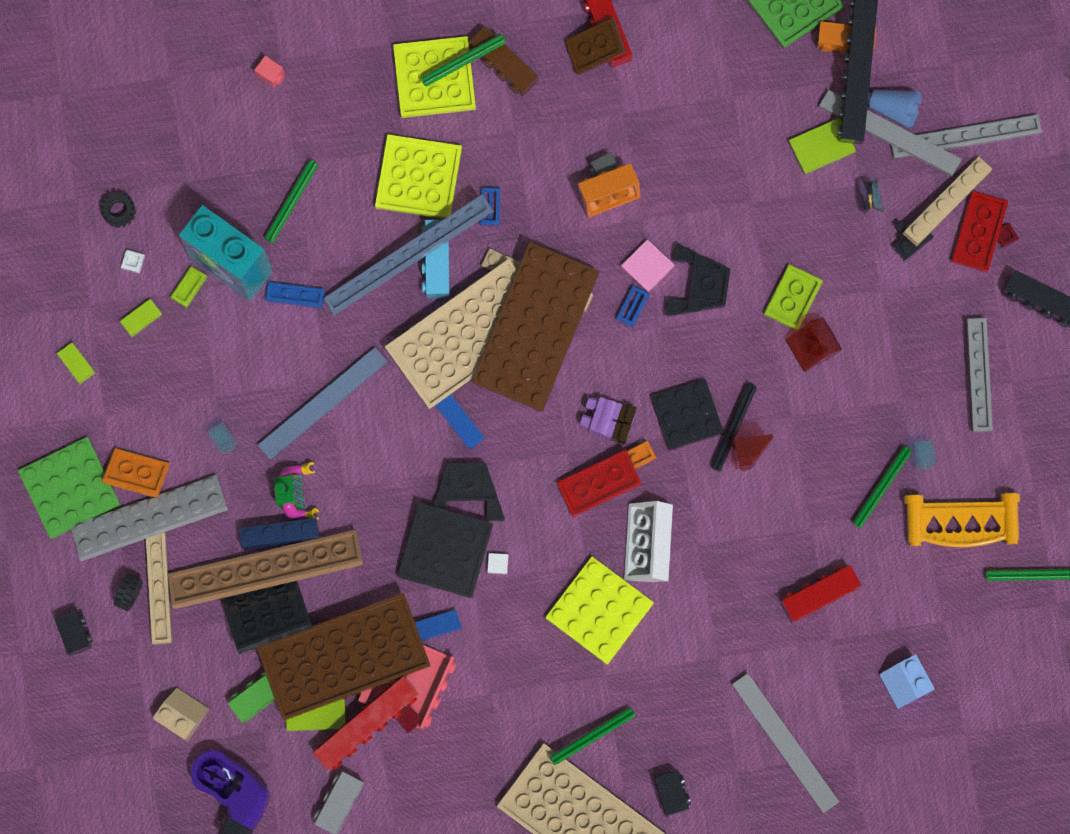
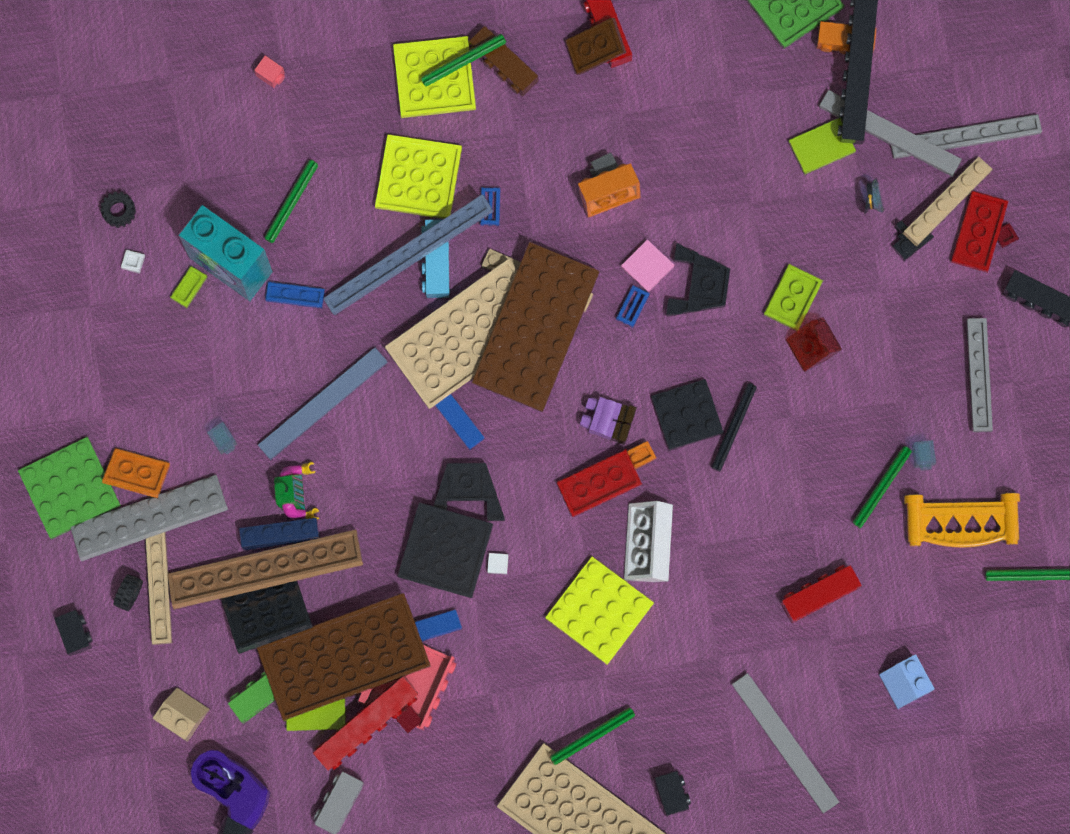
lime tile [57,343,95,384] -> none
lime tile [120,299,162,337] -> none
clear red slope [732,434,773,471] -> none
medium blue cone [868,90,922,128] -> none

